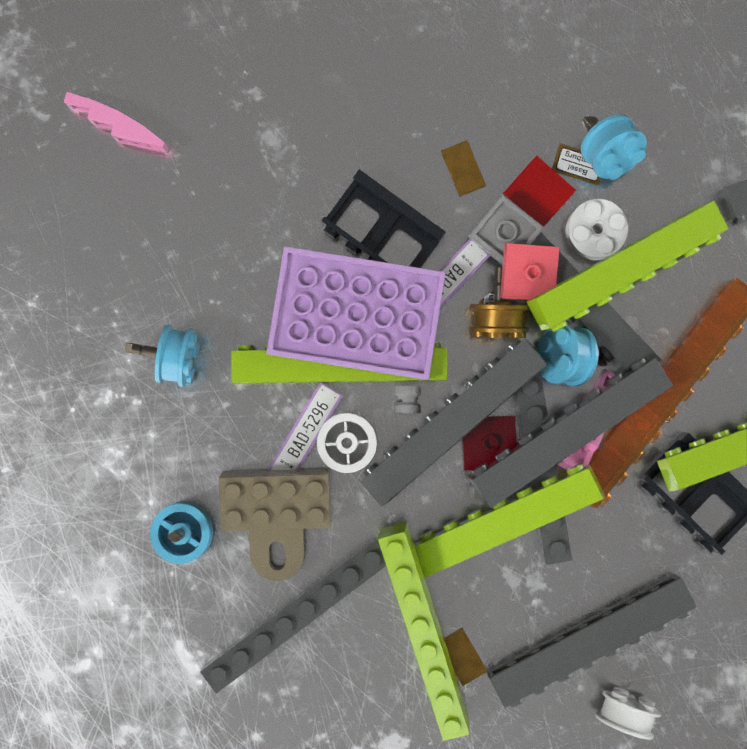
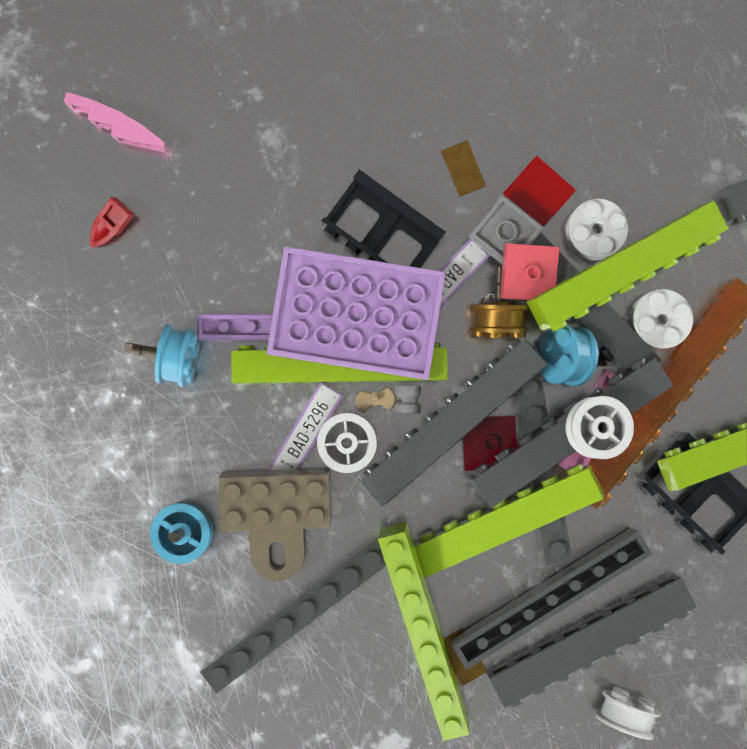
sticker [552,143,601,186] -> none
medium azure wheel [581,114,647,180] -> none
none -> plate [90,197,134,247]
none -> lavender tile [197,314,273,341]
none -> tan piece [355,388,396,413]
none -> dark grey brick [450,528,652,670]
none -> white wheel [565,396,634,459]
none -> white wheel [629,289,693,350]

